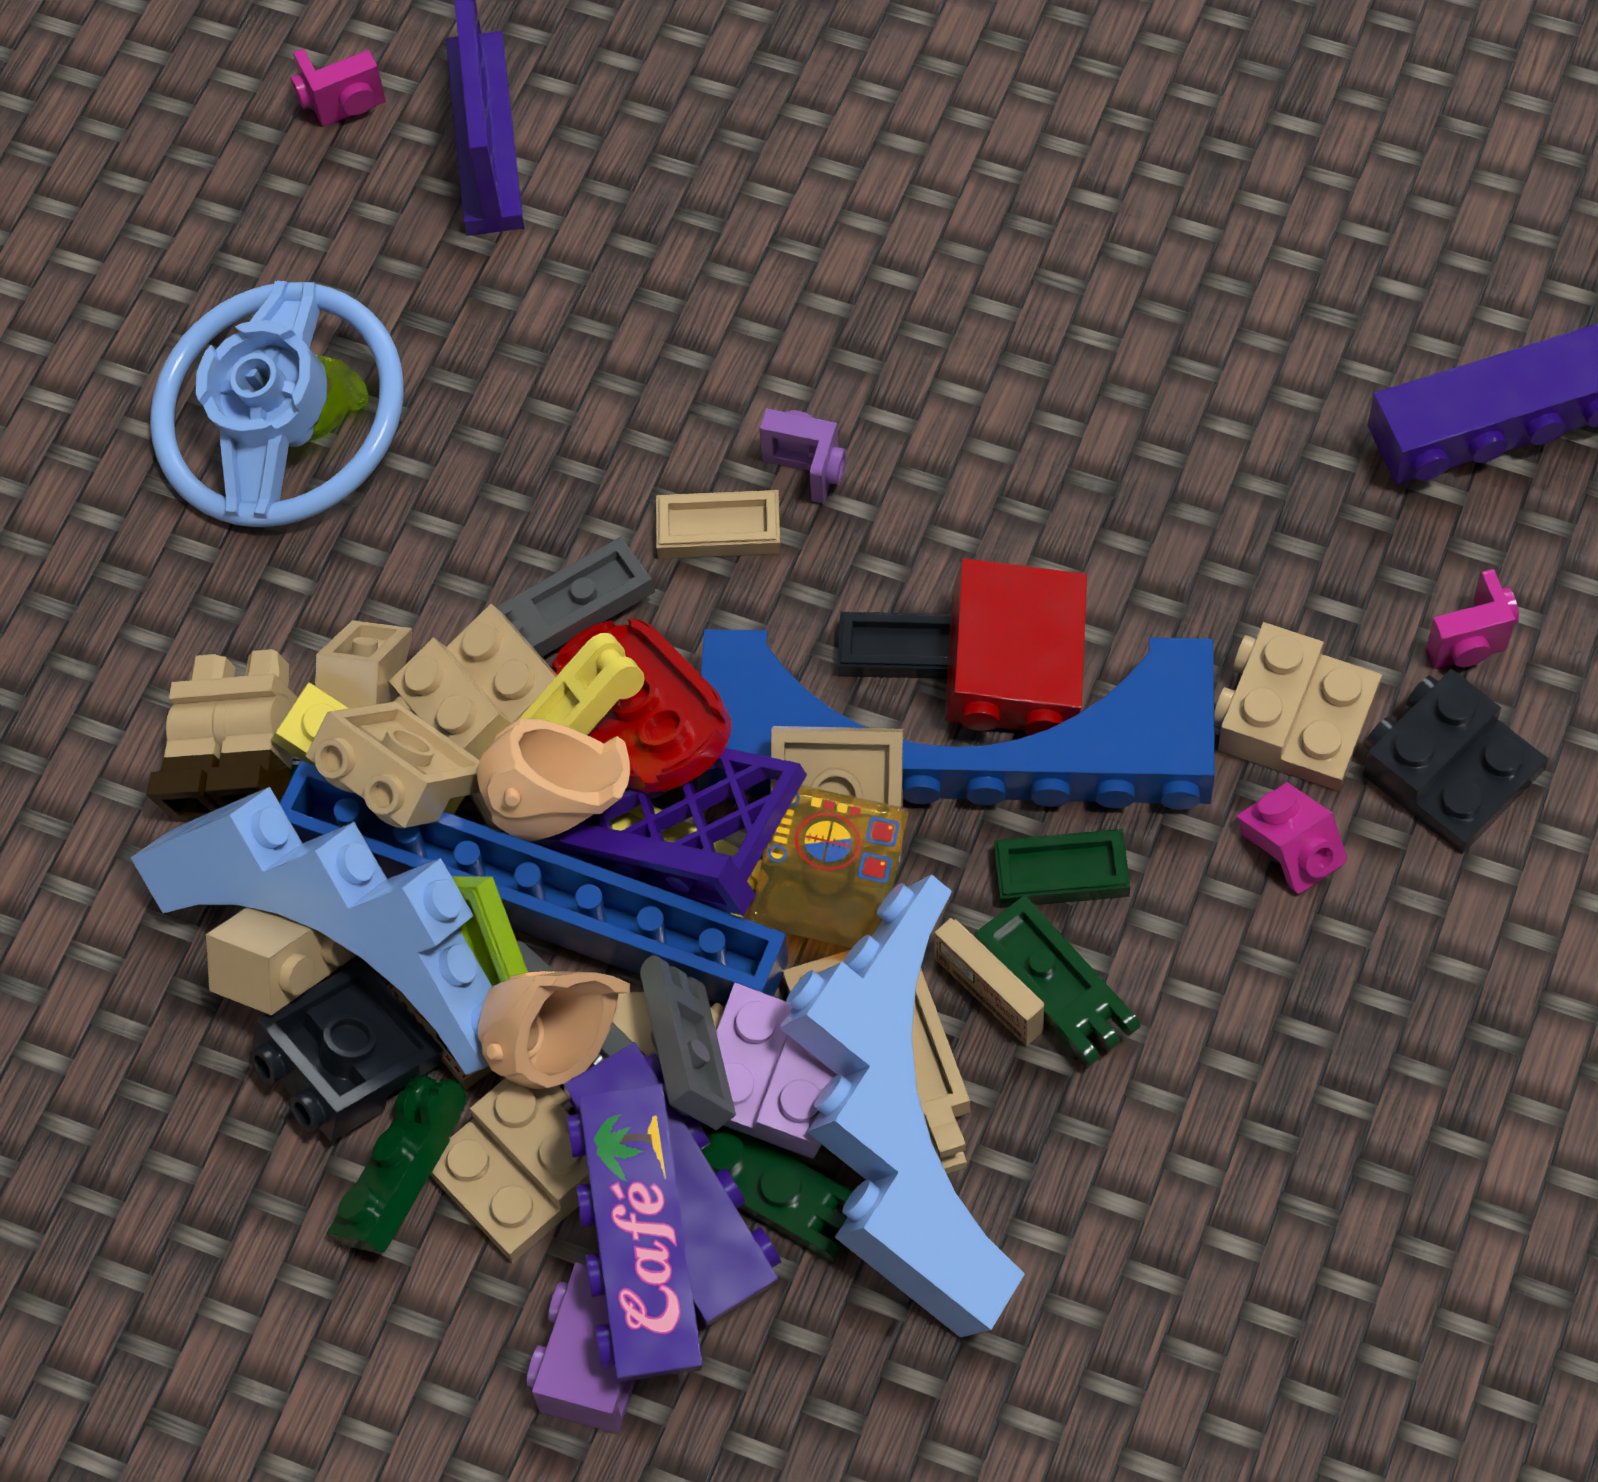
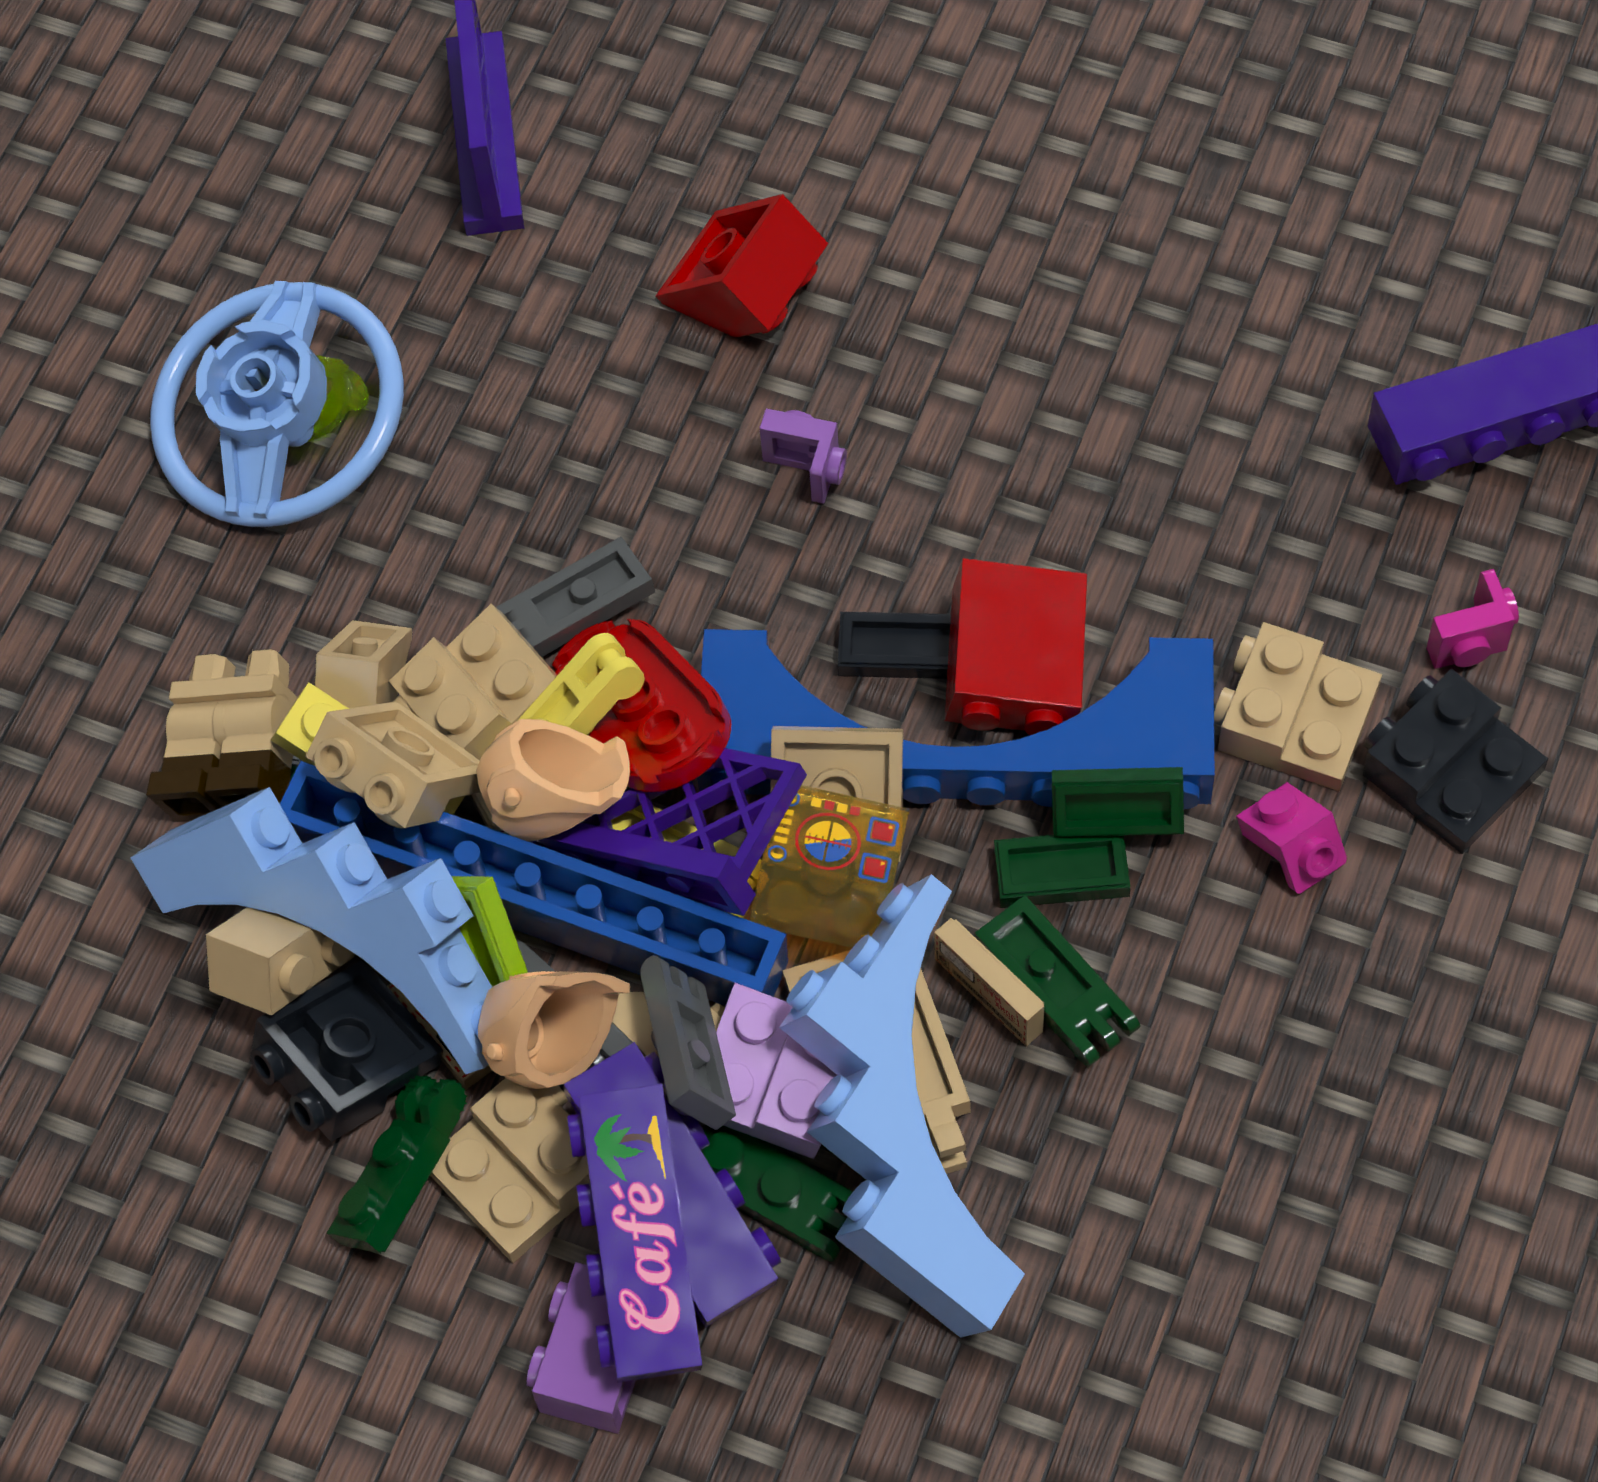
dark pink bracket [290,48,386,127] -> none
tan tile [656,490,781,559] -> none
none -> red slope [655,194,829,338]
none -> dark green tile [1052,767,1184,837]

